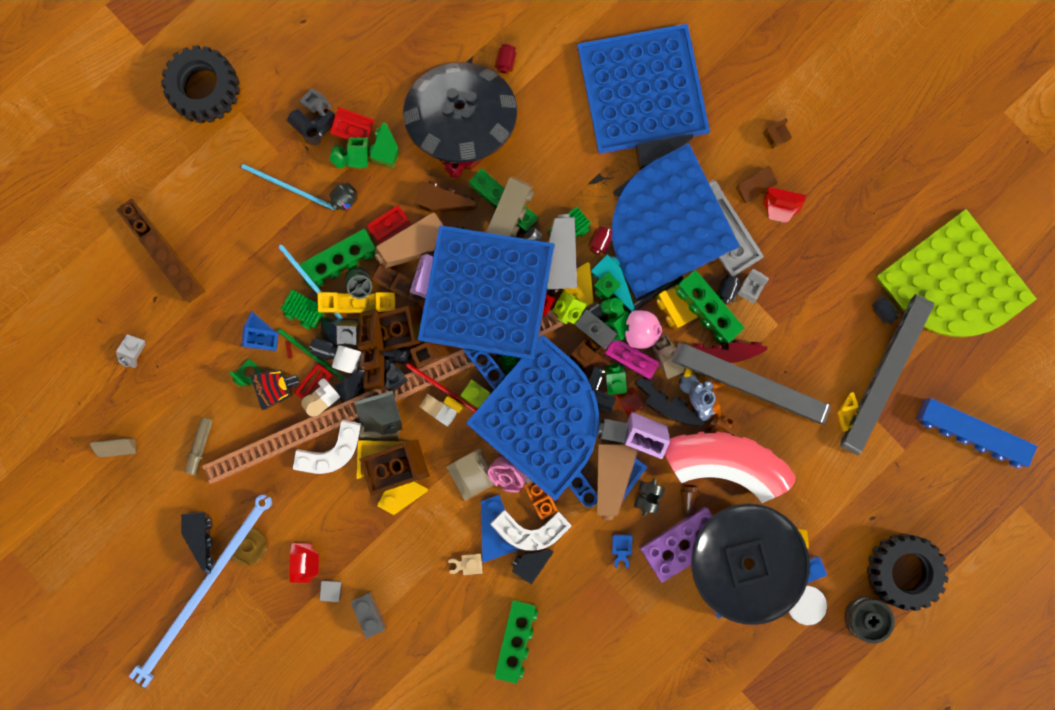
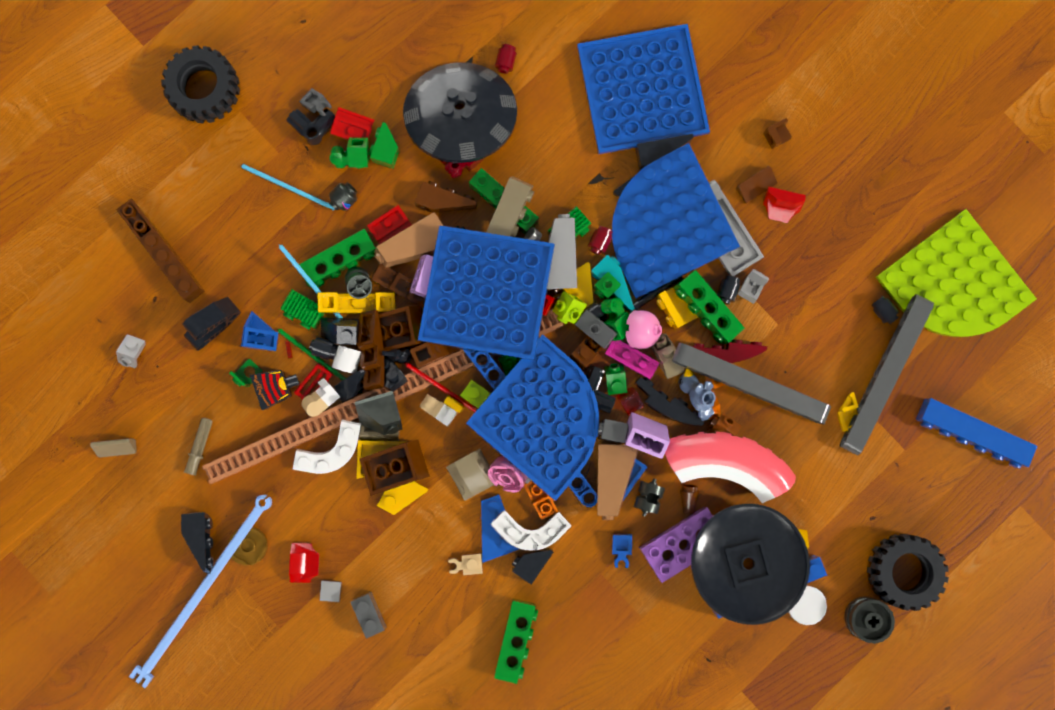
none -> black connector [182,297,241,351]

